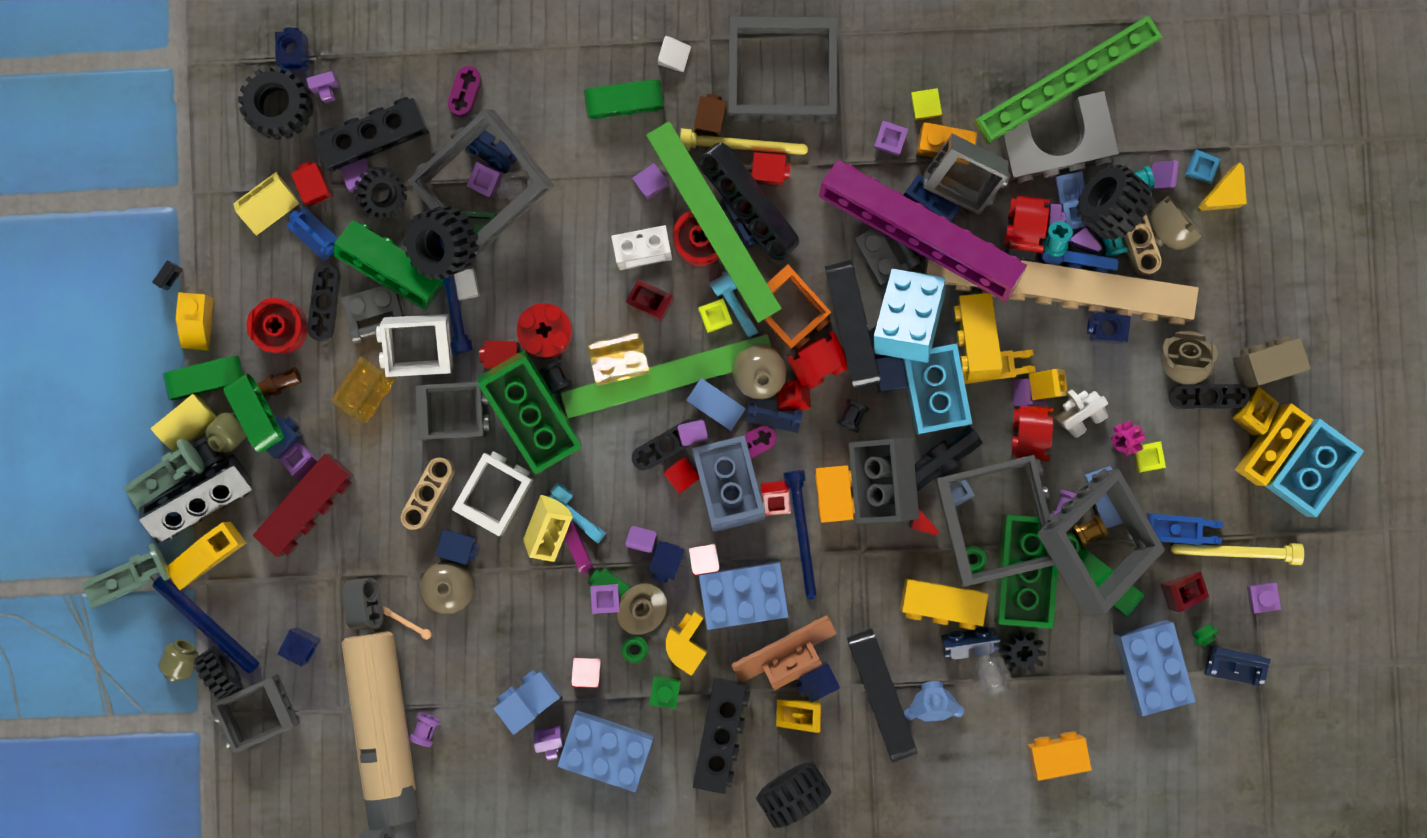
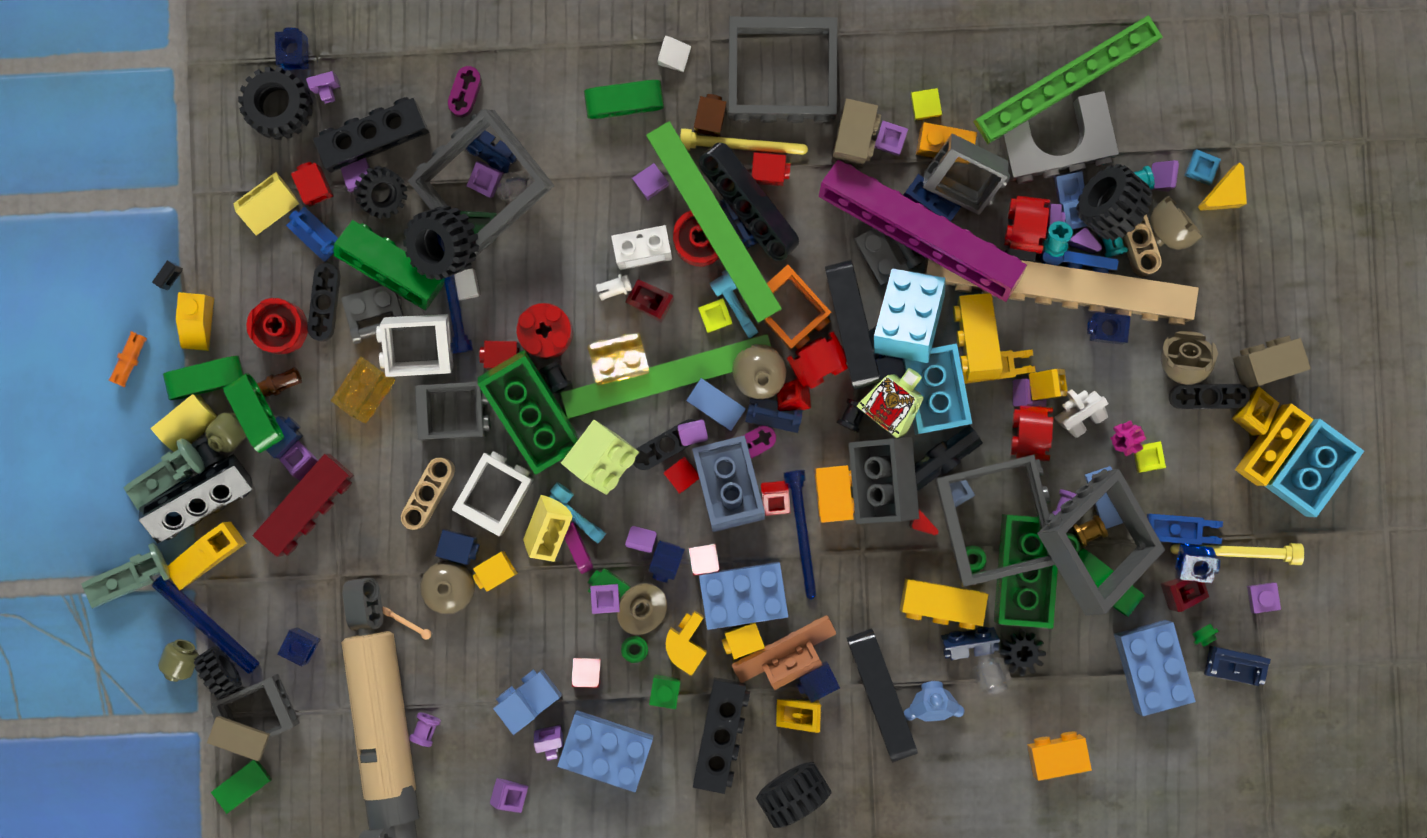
none -> orange pin [108,331,147,387]
none -> dark tan tile [207,716,270,761]
none -> green tile [211,760,272,814]
none -> yellow brick [473,551,518,592]
none -> medium lavender slope [490,778,528,813]
none -> yellowish green brick [561,420,639,495]
none -> white pin [596,274,632,301]
none -> yellow brick [722,622,765,659]
none -> dark tan brick [831,99,881,168]
none -> torso [857,368,924,438]
none -> clear blue brick [1175,543,1220,583]

